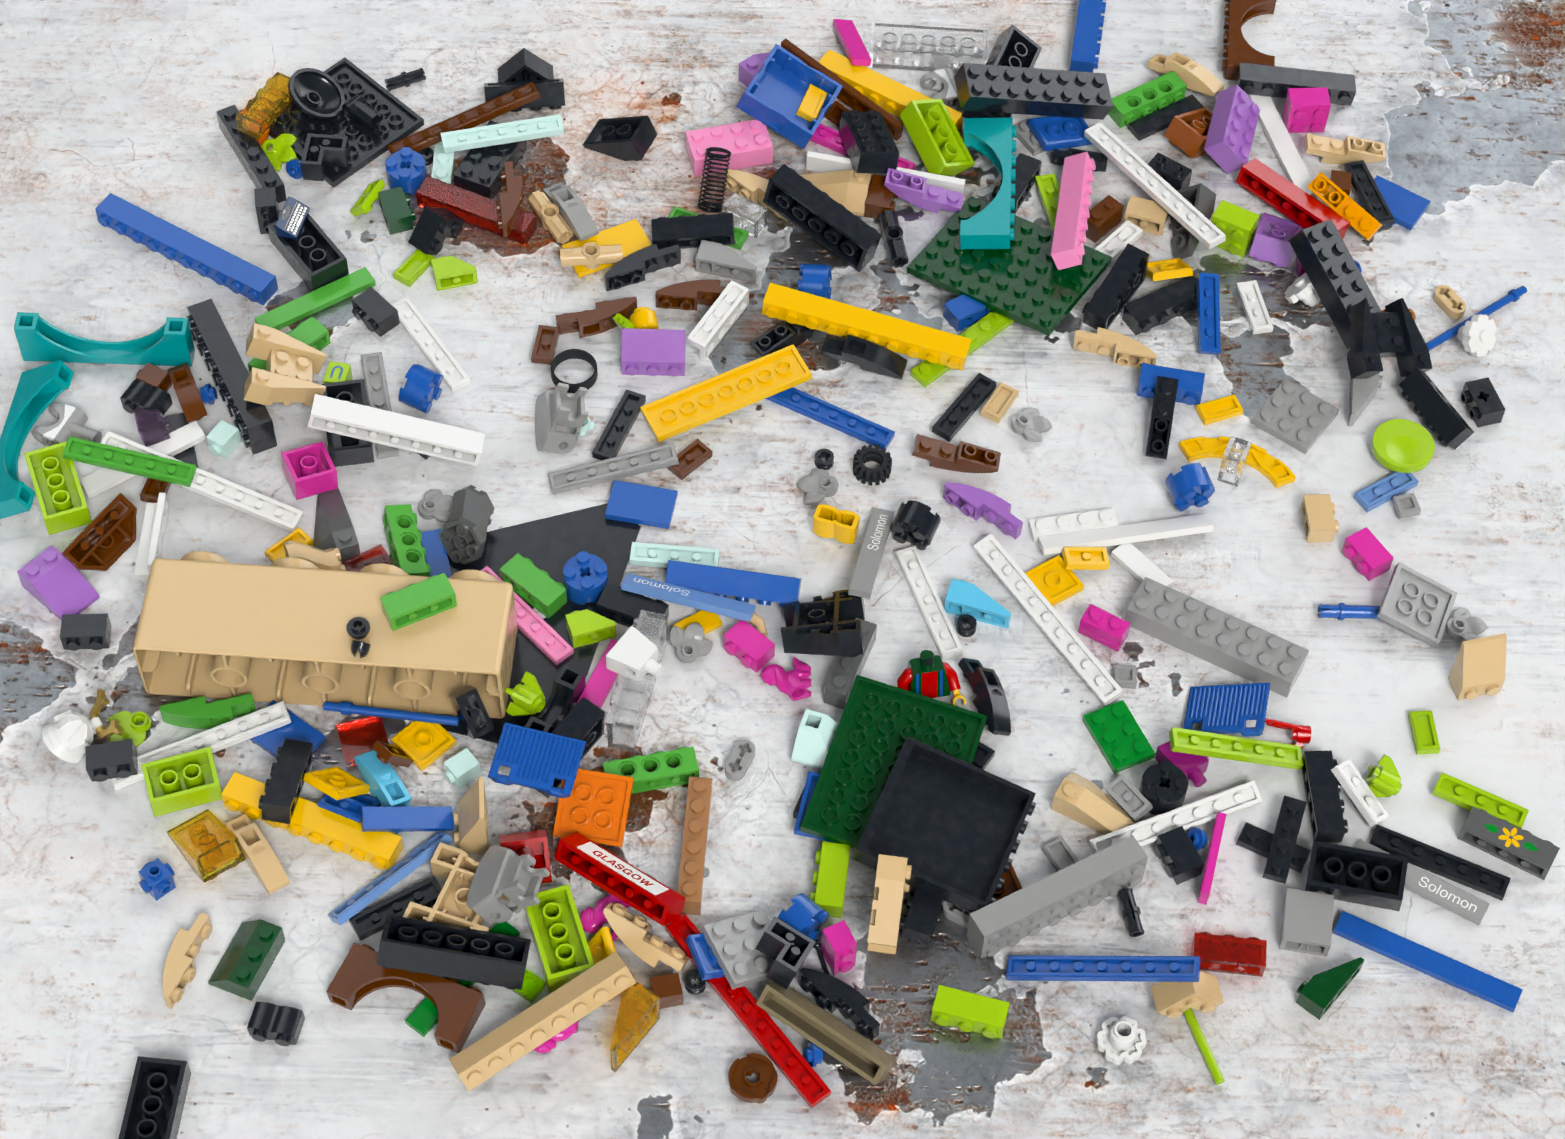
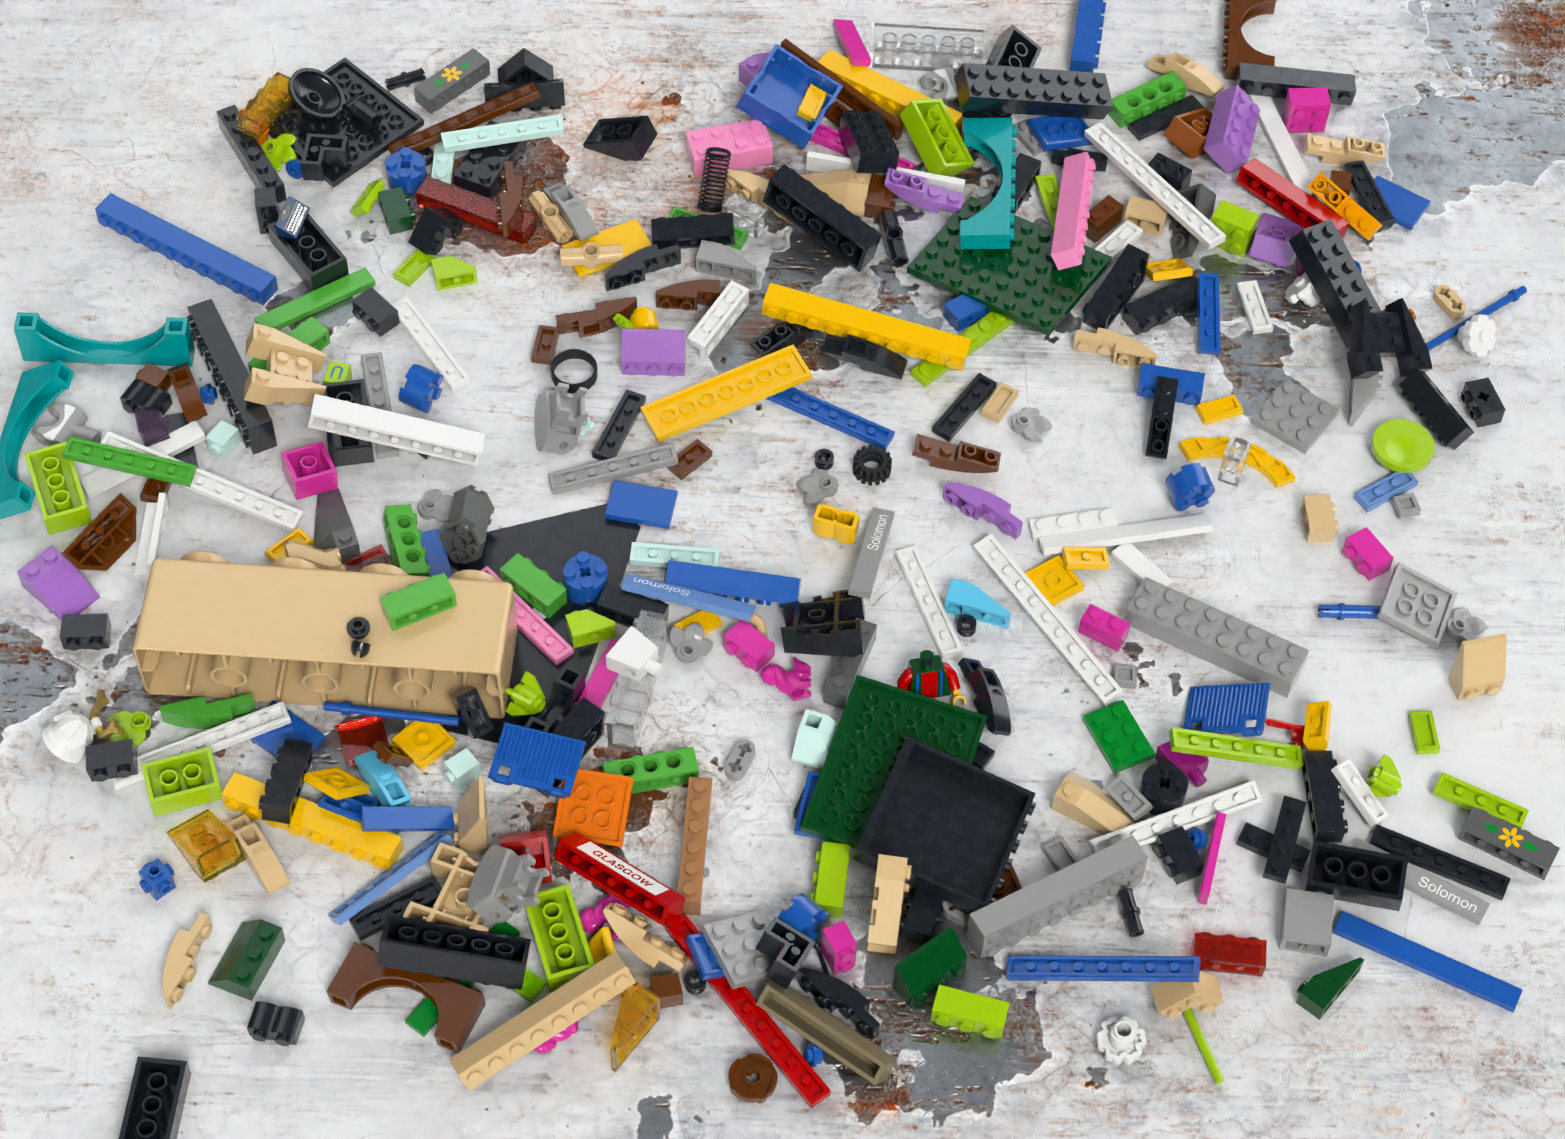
blue brick [798,264,832,300] -> none
black brick [890,500,941,550] -> none
none -> dark grey brick [414,48,490,114]
none -> dark green slope [892,926,968,1008]
none -> yellow tile [1303,701,1332,751]

